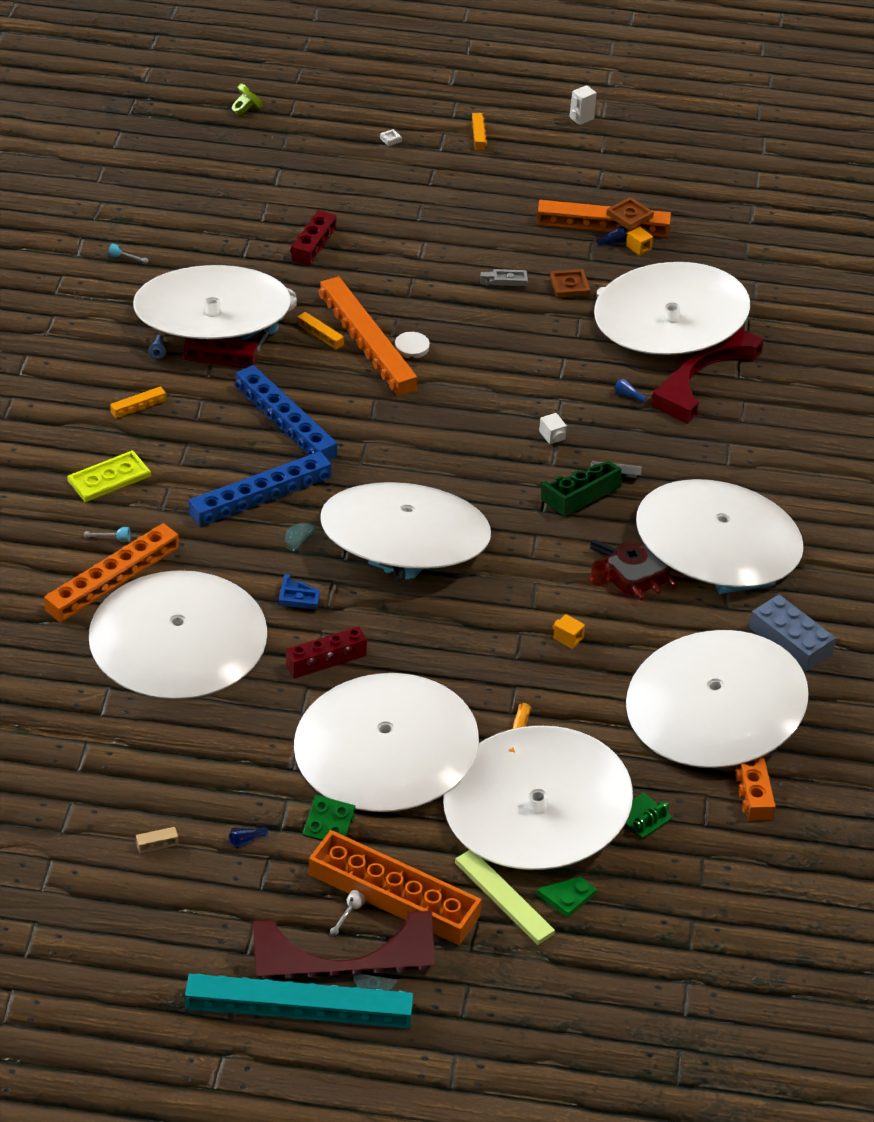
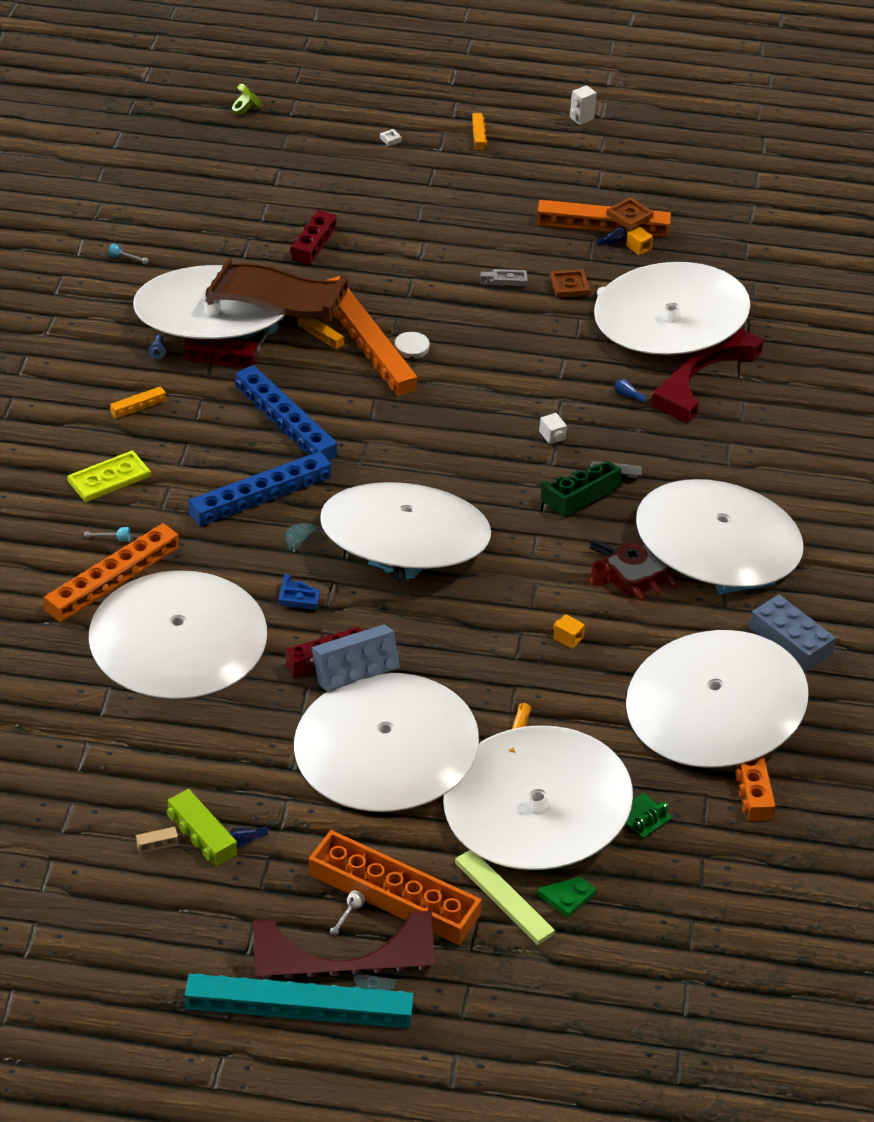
green hinge [303,795,355,840] -> none
none -> lime brick [167,789,237,867]
none -> reddish brown panel [205,259,348,323]
none -> sand blue brick [312,624,400,691]

